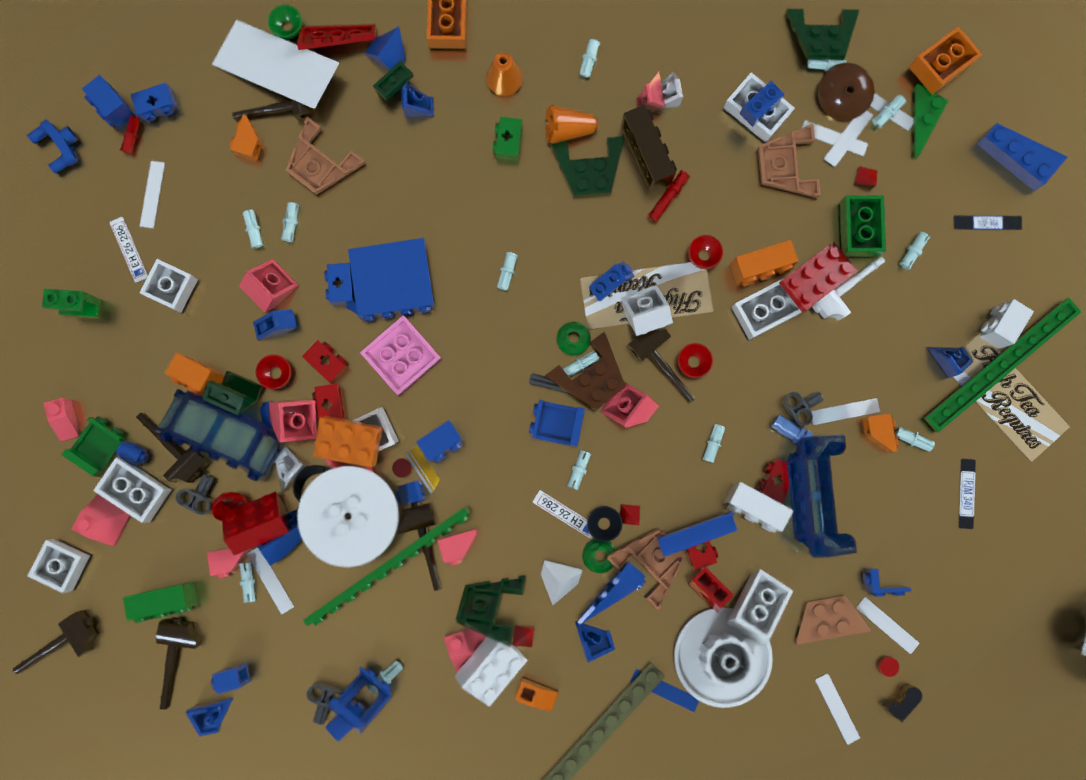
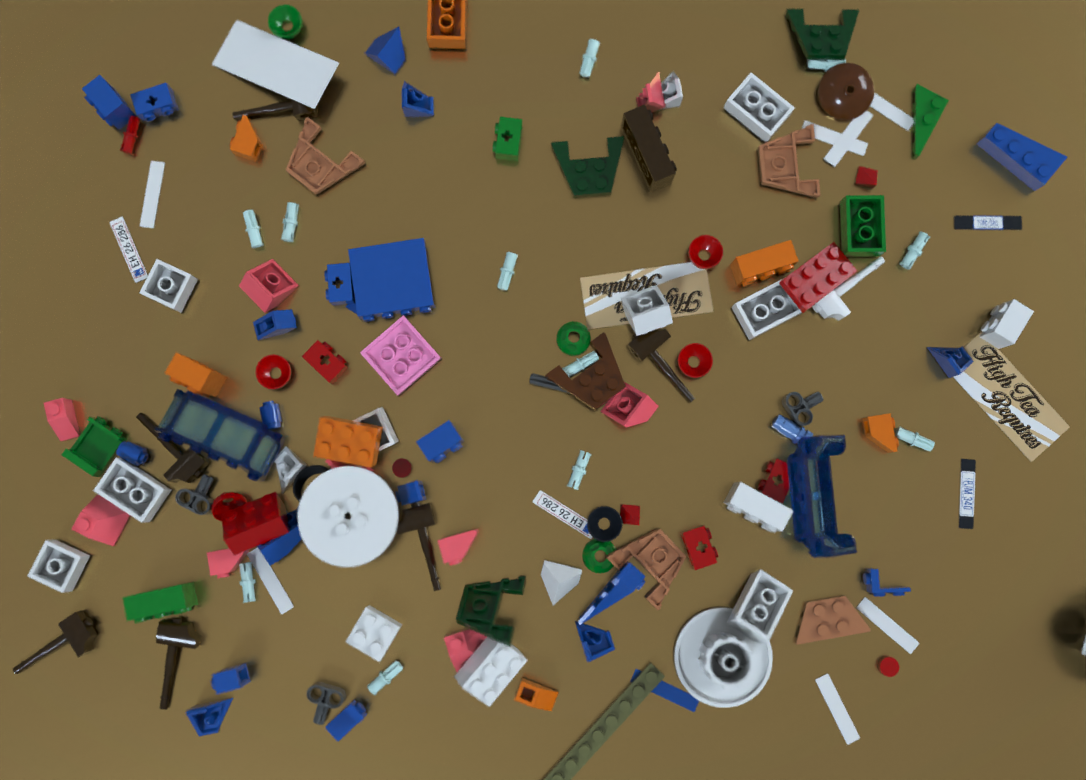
blue connector [27,119,78,174] -> none
green panel [42,289,101,318] -> none
dark green panel [202,371,262,415] -> none
coral slope [269,399,317,442] -> none
red wing [297,24,377,50] -> none
green plate [303,506,471,627] -> none
red brick [312,383,345,423] -> none
blue panel [328,667,393,734] -> none
dark green panel [373,61,414,101] -> none
yellow sticker [405,446,440,494] -> none
orange cone [486,52,523,97] -> none
red slope [513,625,534,647] -> none
blue panel [529,400,585,447] -> none
orange cone [545,105,598,144] -> none
blue bracket [589,262,635,301] -> none
red pin [647,170,690,222] -> none
blue panel [656,512,738,557] -> none
red brick [689,567,734,613] -> none
light aqua axle [702,424,725,463] -> none
blue brick [740,80,785,127] -> none
white sticker [811,398,880,425] -> none
light aqua axle [872,95,906,128] -> none
black leg [882,684,922,722] -> none
orange brick [909,26,983,95] -> none
green plate [924,298,1082,433] -> none
none -> white brick [346,605,402,662]

